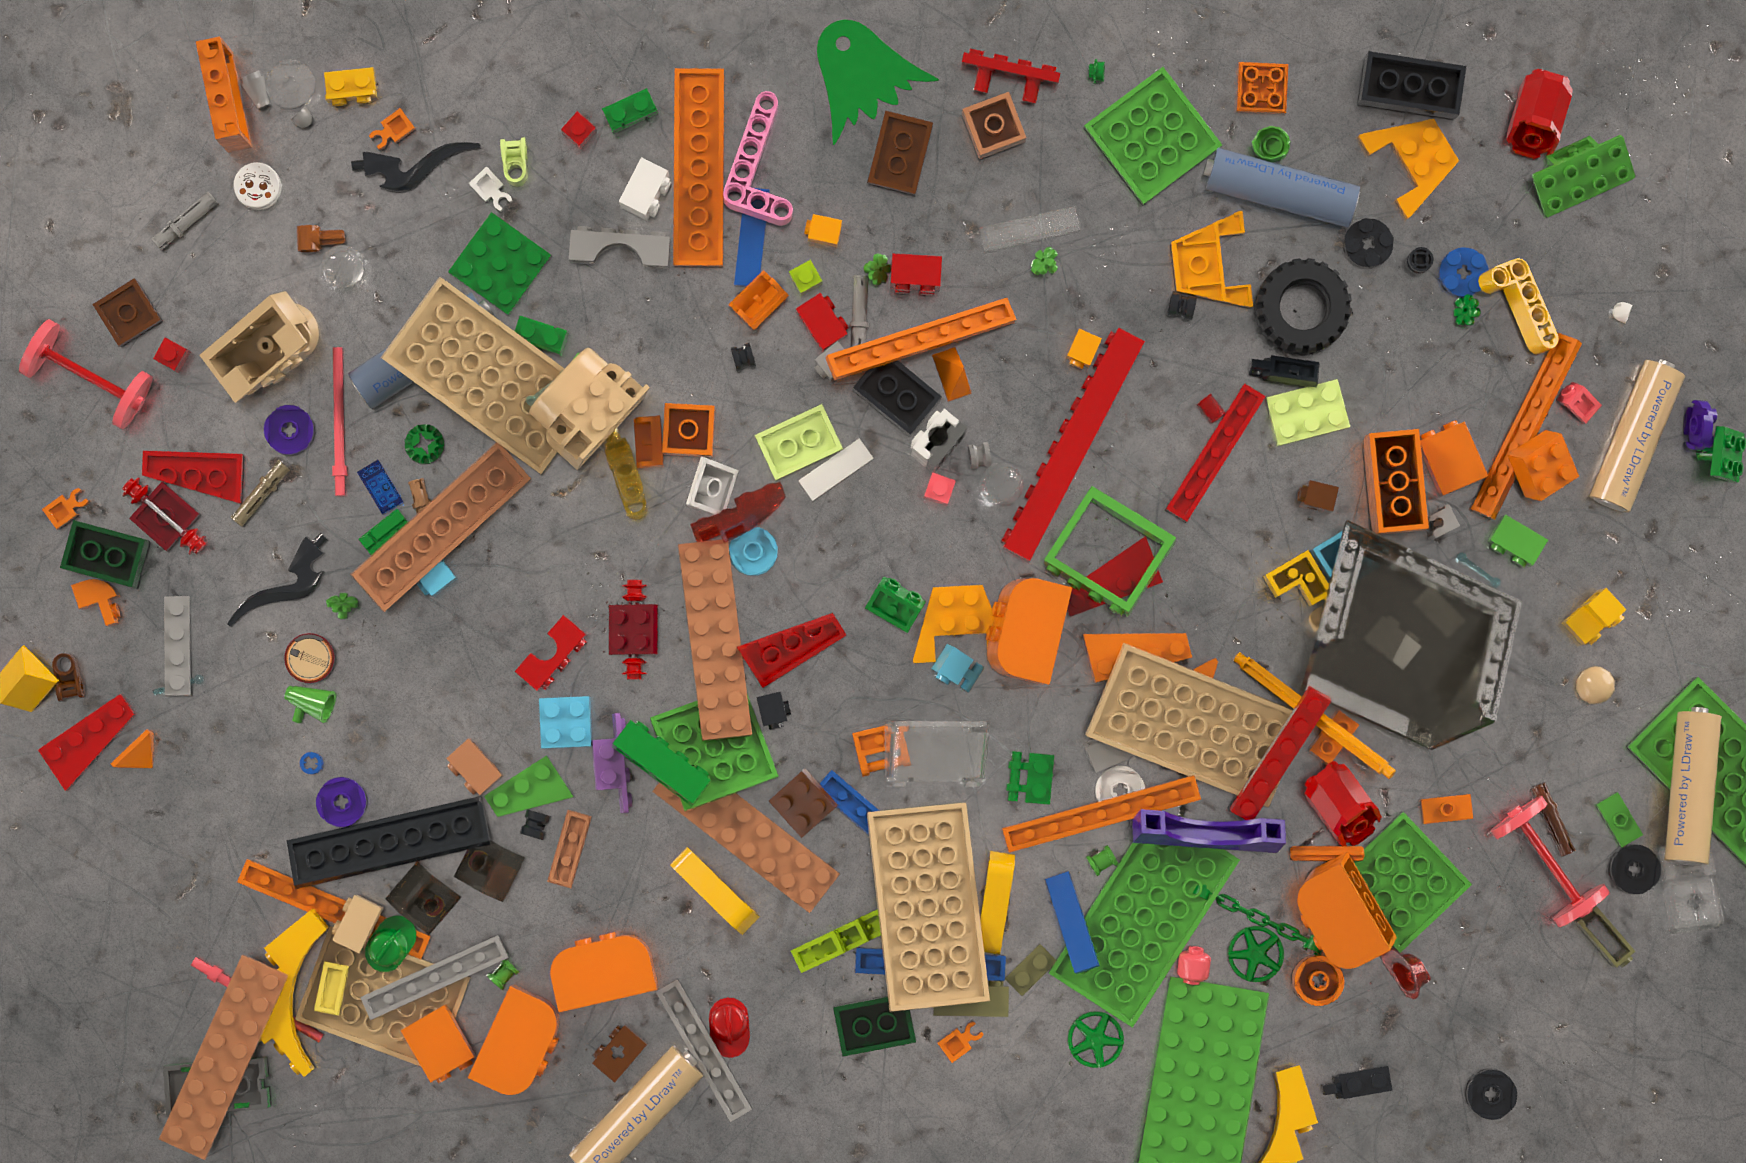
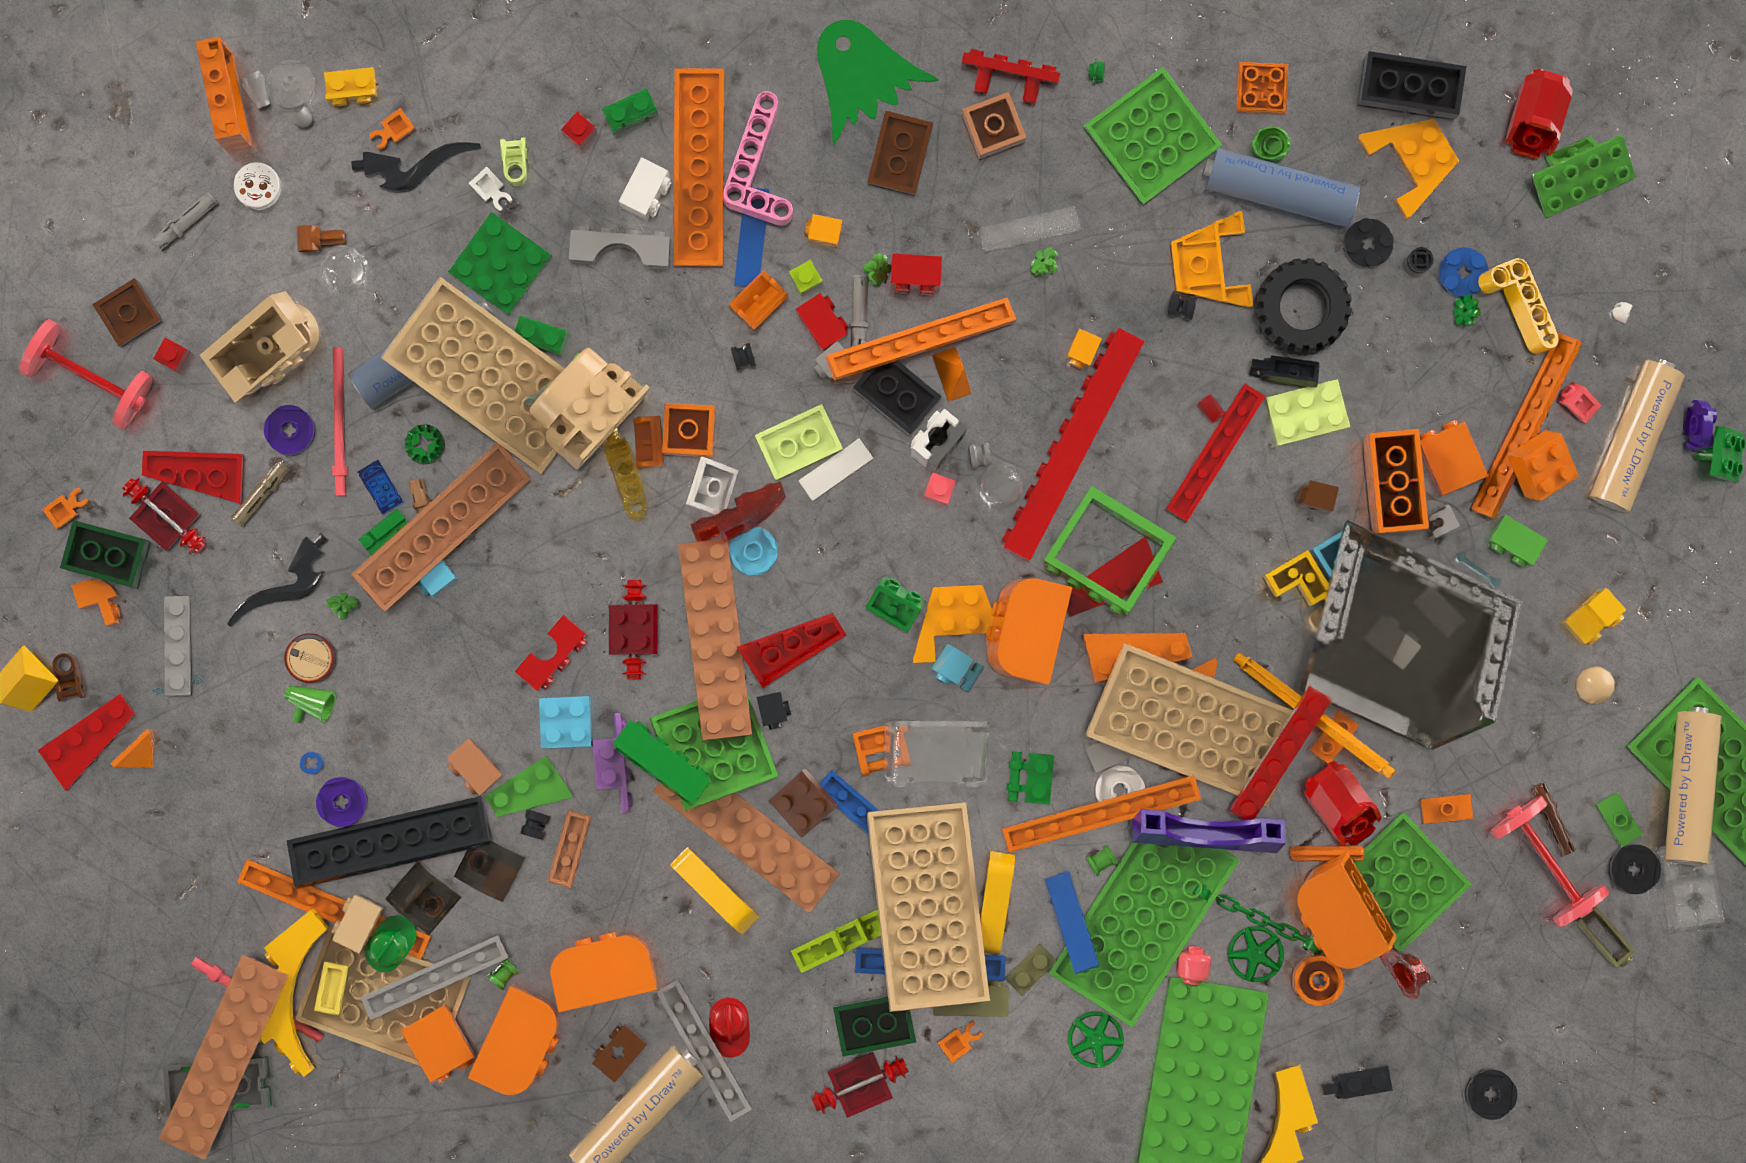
none -> dark red plate [811,1052,909,1118]

